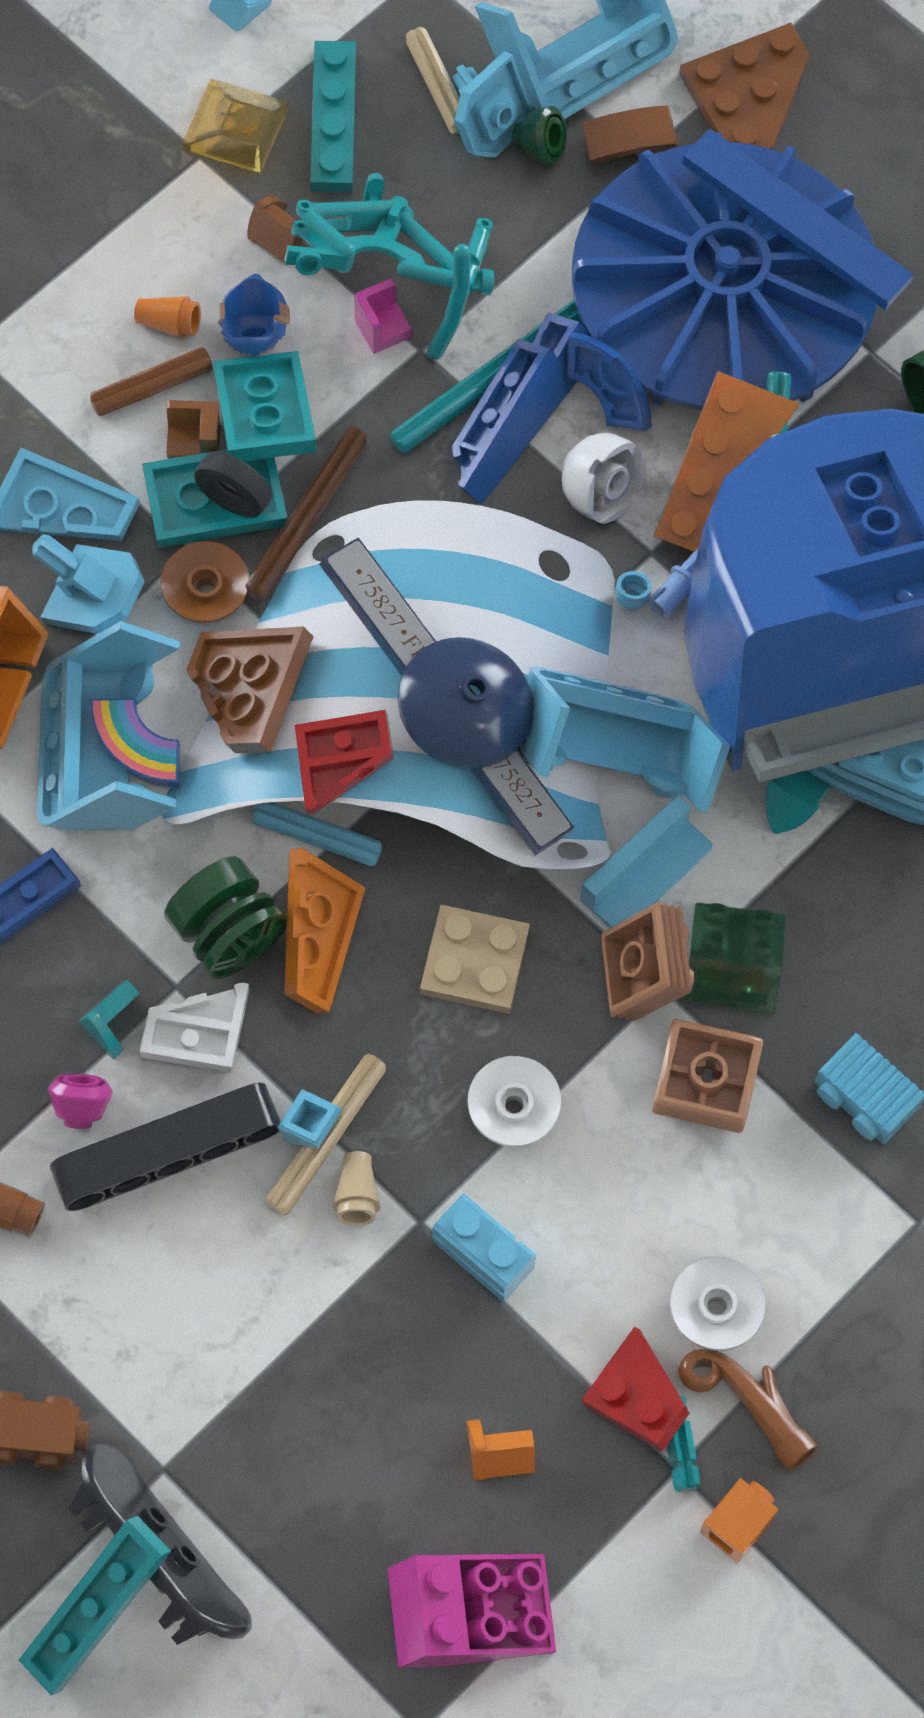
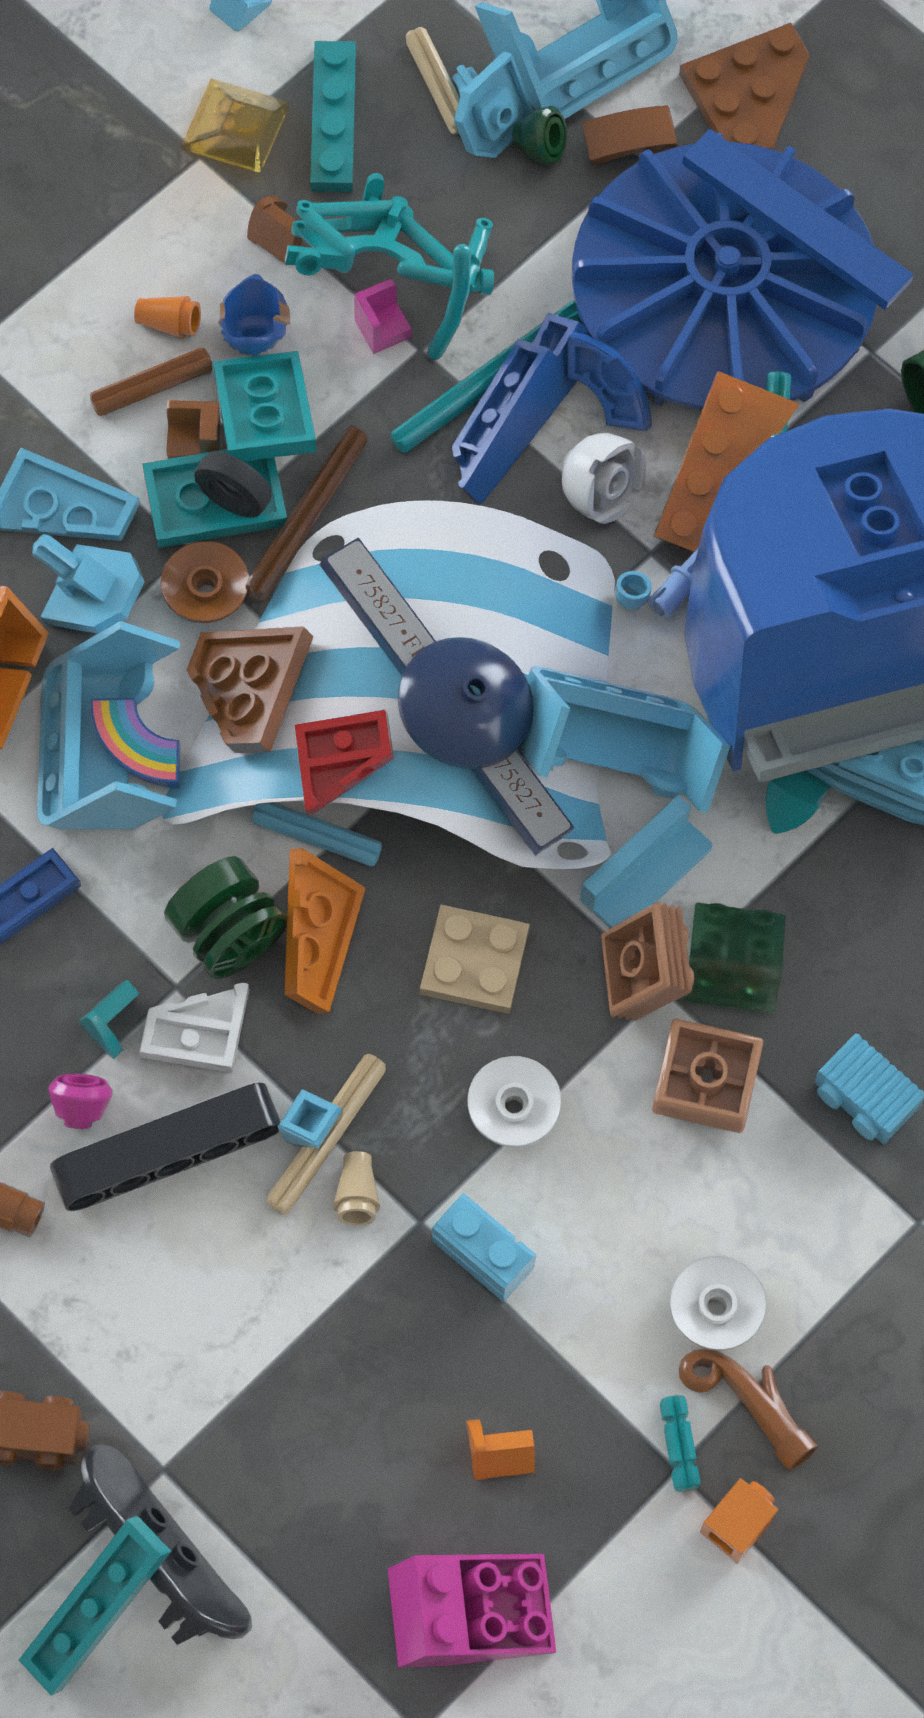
red wing [582,1326,690,1452] -> none

